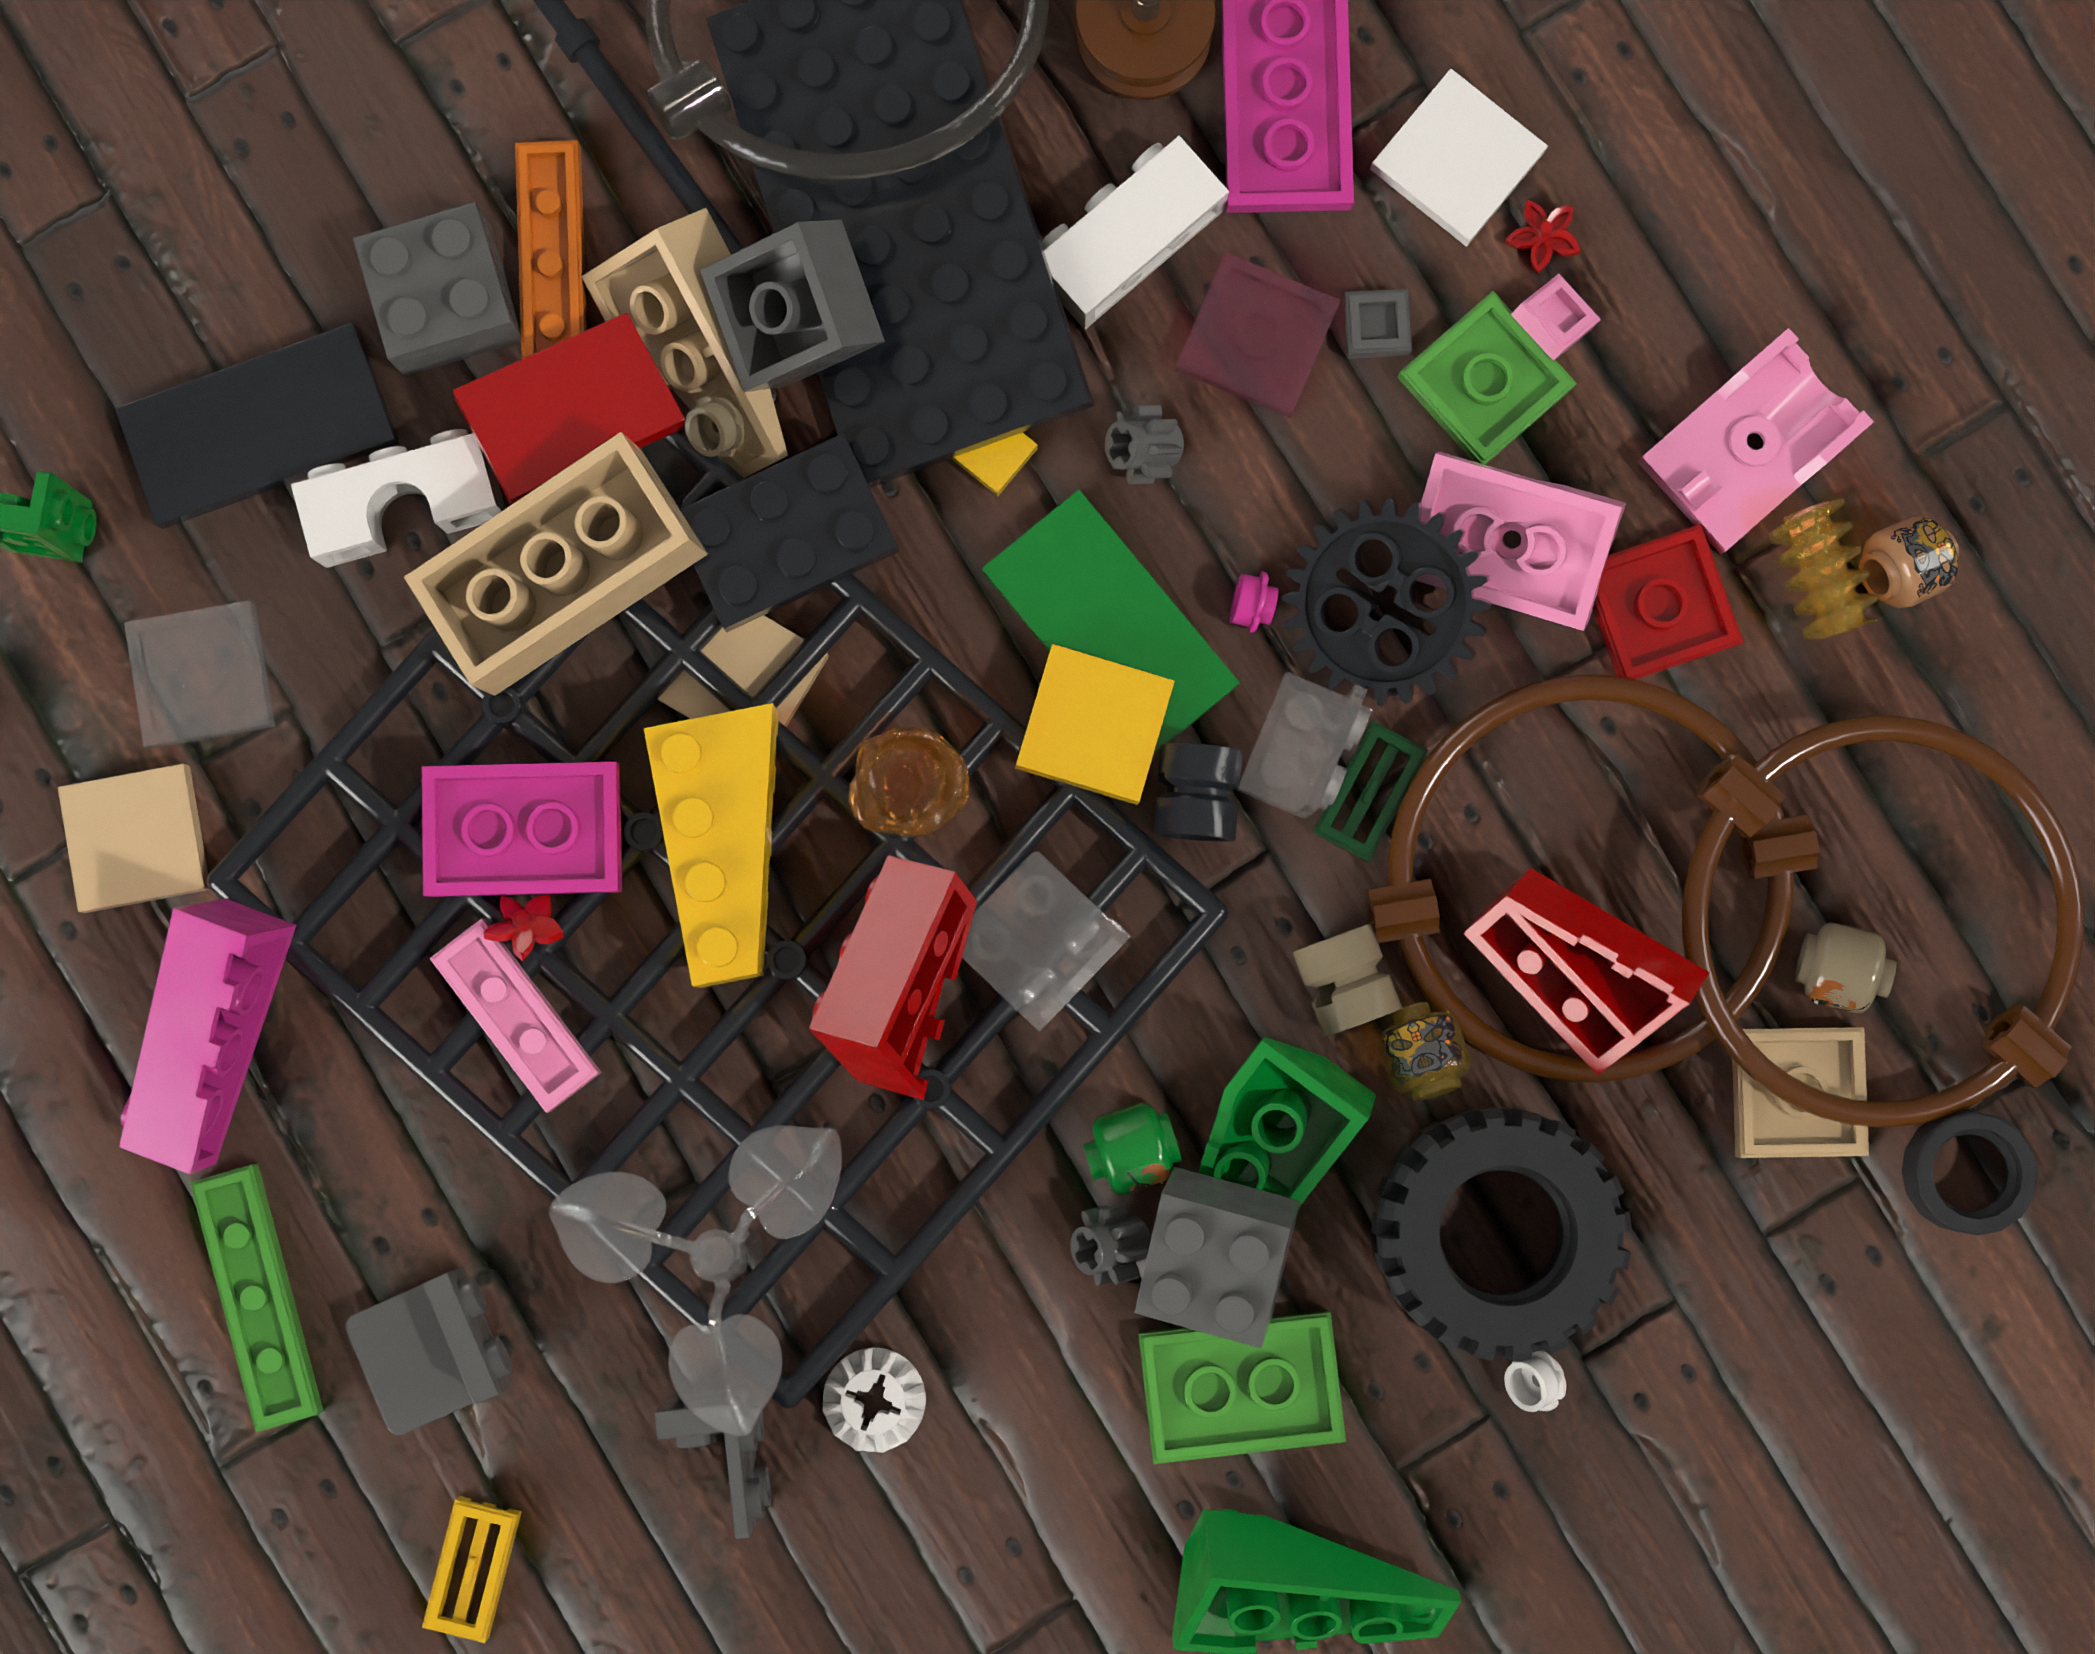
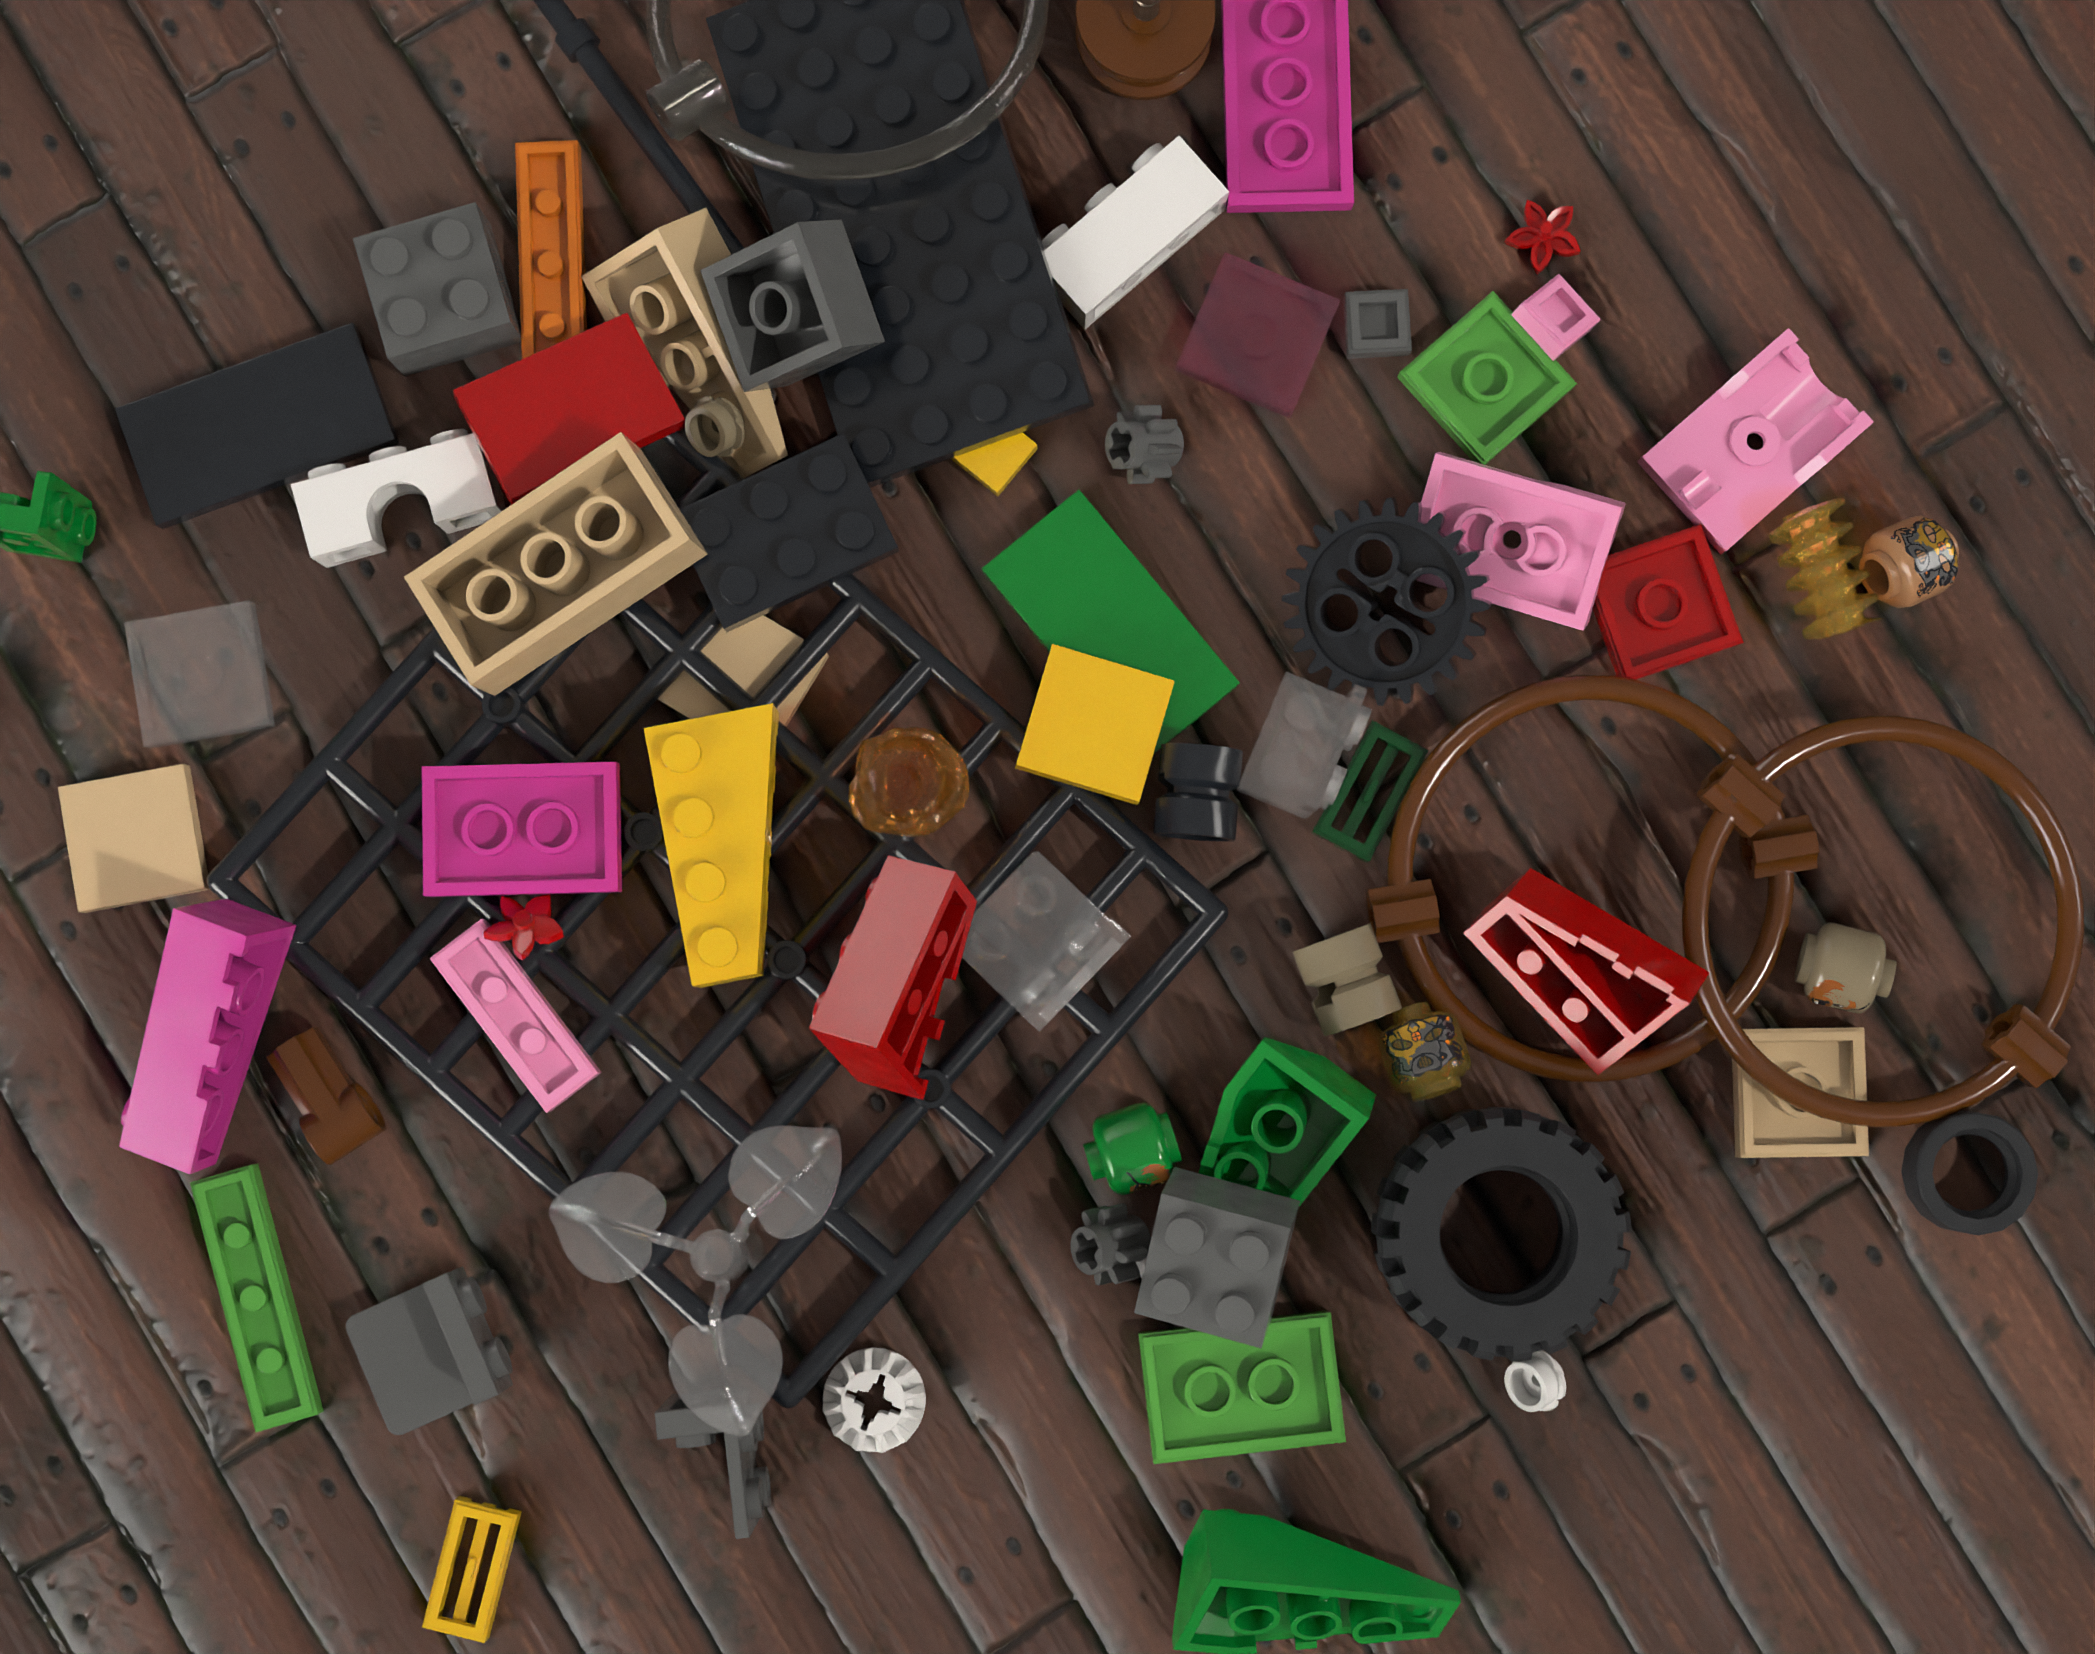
dark pink plate [1230,571,1278,633] -> none
white tile [1370,69,1548,247] -> none
none -> reddish brown piece [266,1027,387,1165]

